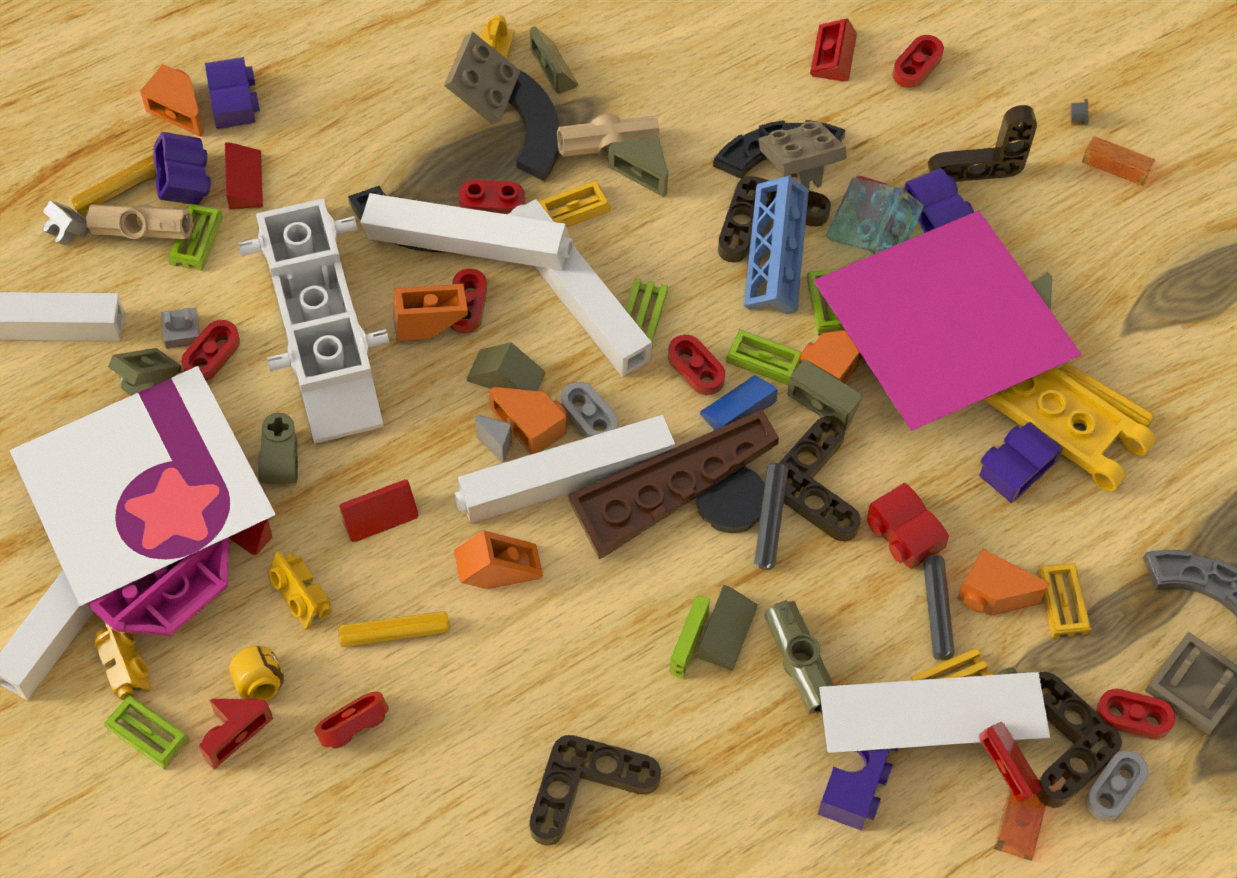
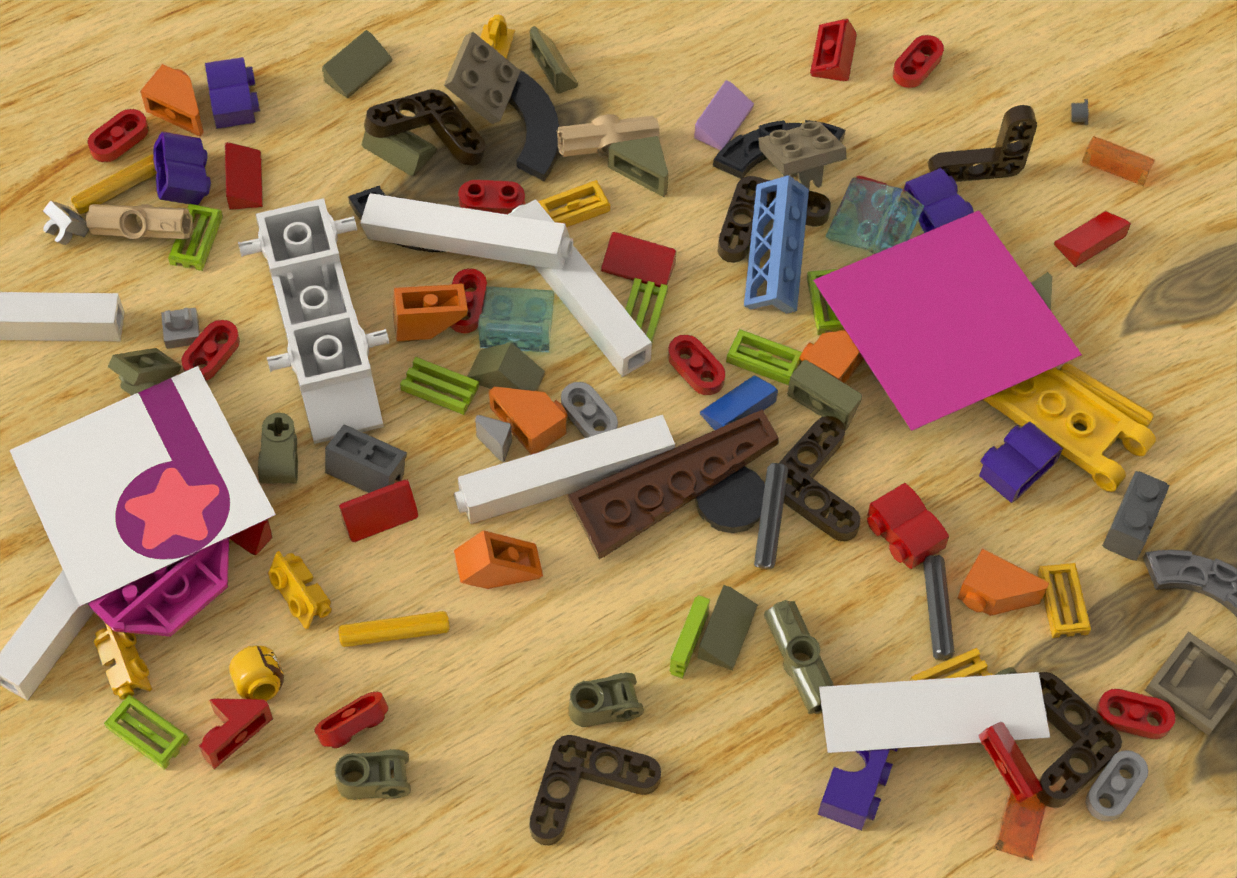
none -> red plate [87,109,149,162]
none -> olive slope [322,30,392,98]
none -> dark grey hinge [325,424,407,493]
none -> olive piece [335,749,411,800]
none -> olive slope [362,130,437,176]
none -> dark brown beam [364,89,486,165]
none -> lime tile [400,357,479,415]
none -> clear light blue bracket [478,287,554,352]
none -> olive piece [568,673,644,727]
none -> red slope [601,232,677,287]
none -> lavender slope [694,80,754,150]
none -> red slope [1054,211,1131,267]
none -> dark grey brick [1102,471,1170,561]

